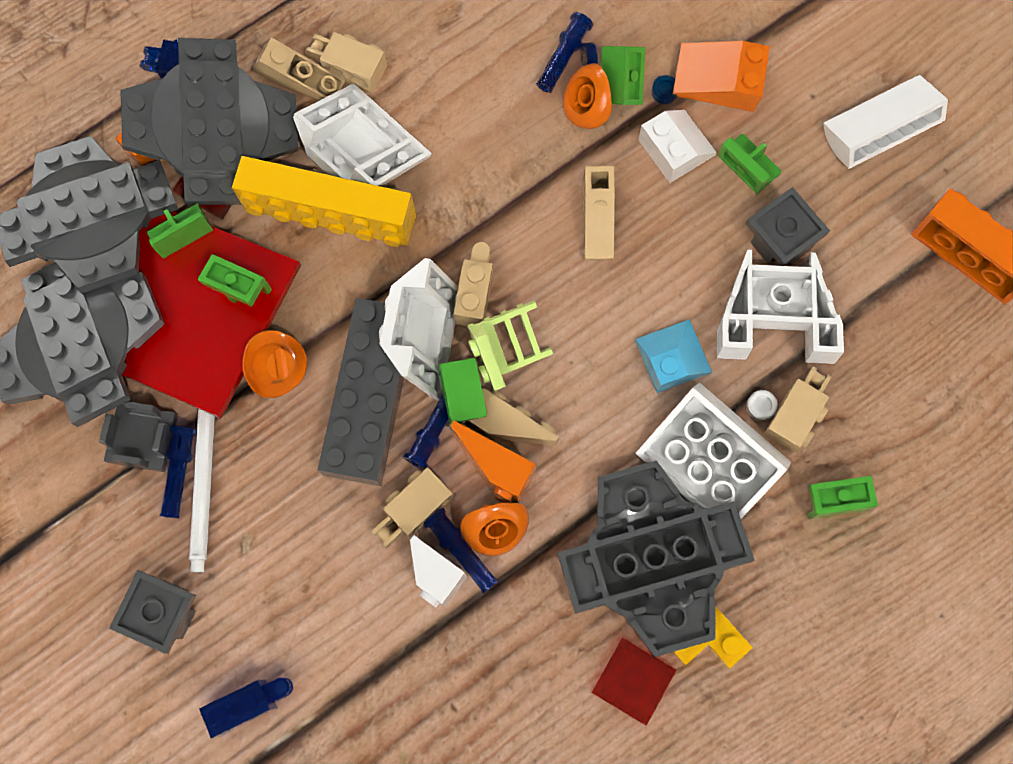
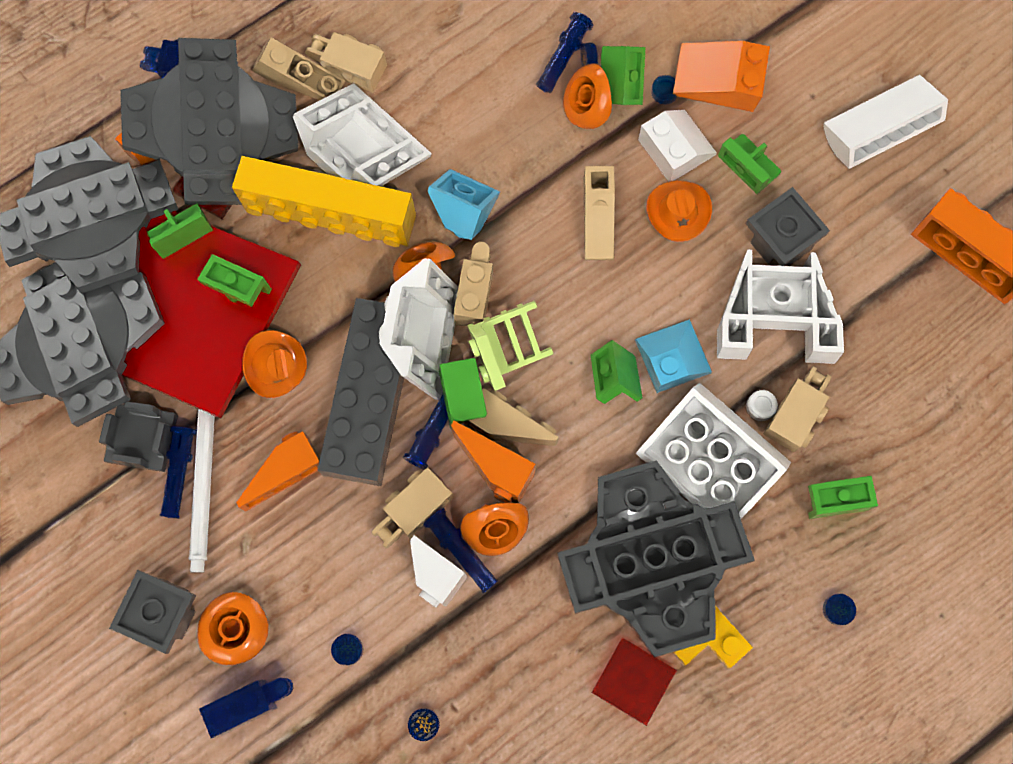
none -> orange hat [197,592,269,665]
none -> orange slope [236,431,320,511]
none -> clear blue tile [331,634,364,666]
none -> orange hat [393,242,455,282]
none -> tile [408,708,440,741]
none -> medium azure slope [427,169,500,240]
none -> bright green panel [590,340,643,404]
none -> orange hat [647,181,712,242]
none -> clear blue tile [823,594,856,626]

